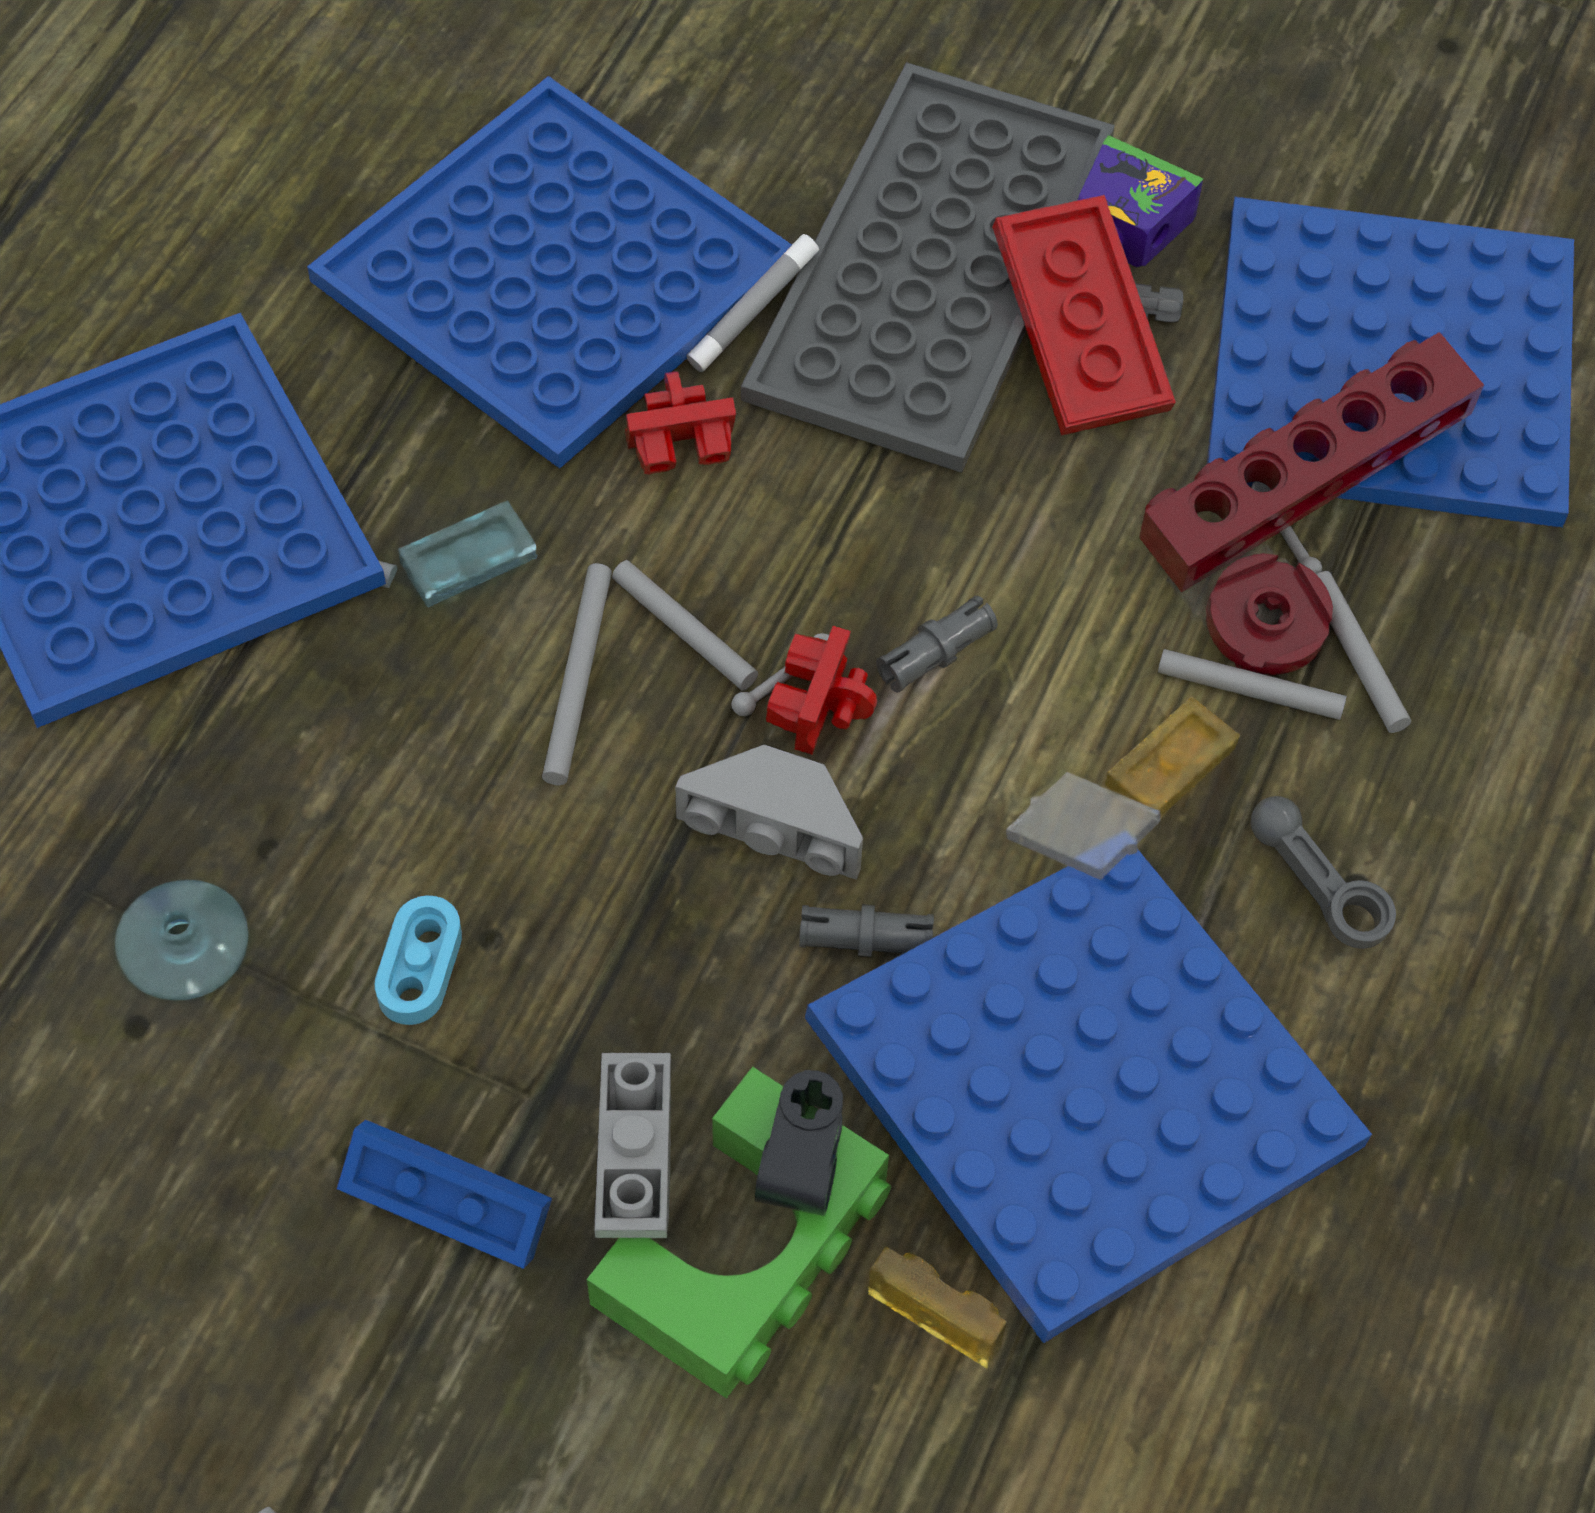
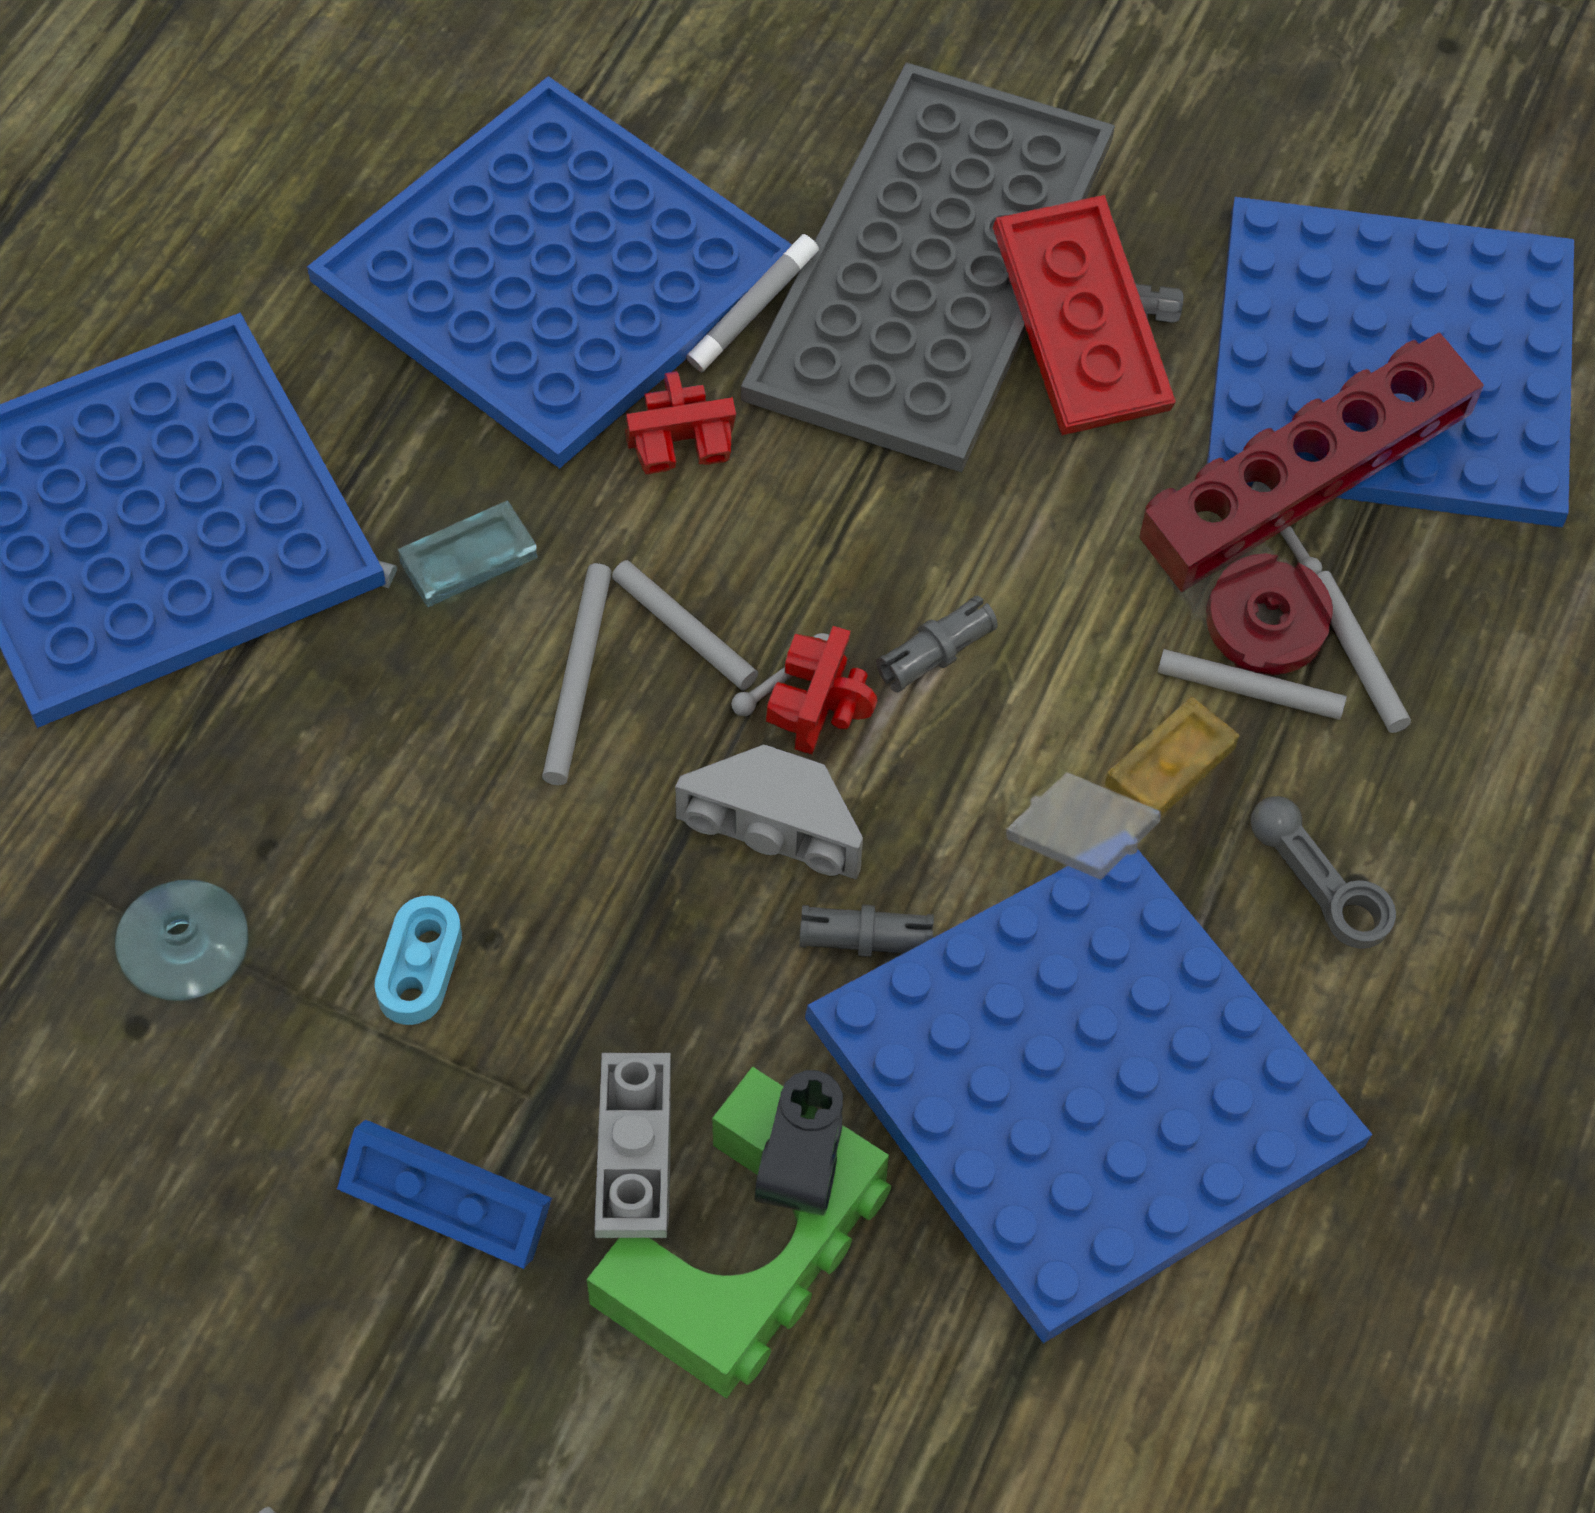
clear yellow plate [868,1247,1007,1369] -> none
dark purple torso [1077,135,1203,267] -> none

